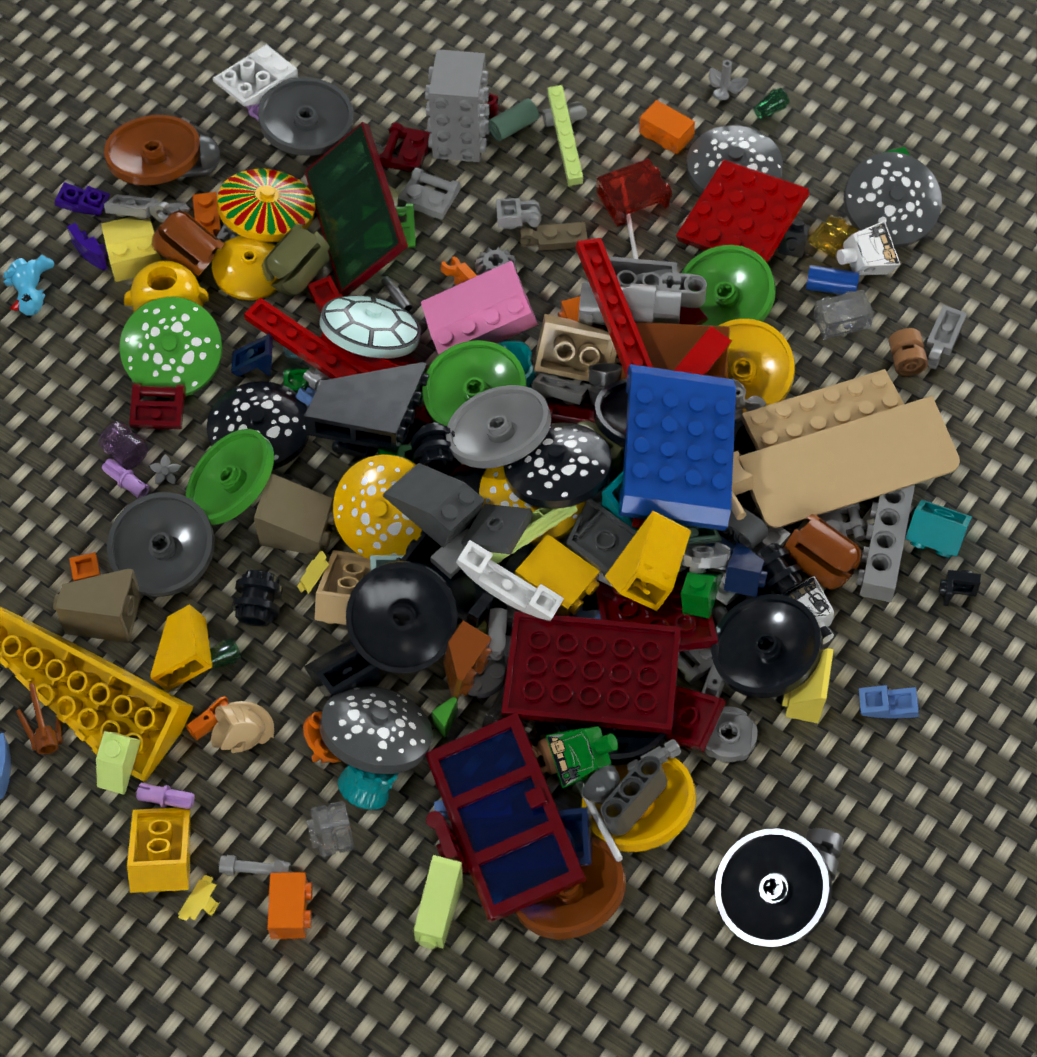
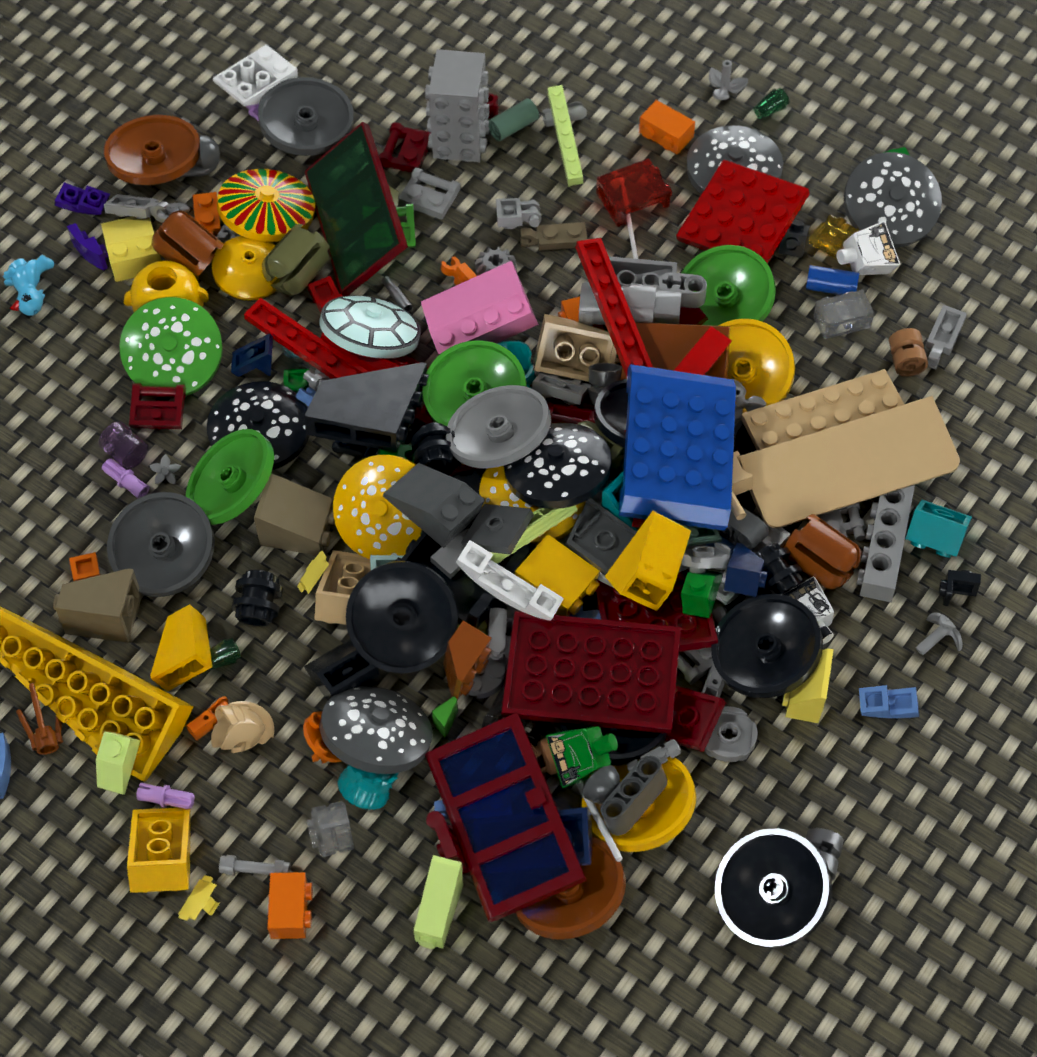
none -> light grey plant [915,613,963,656]

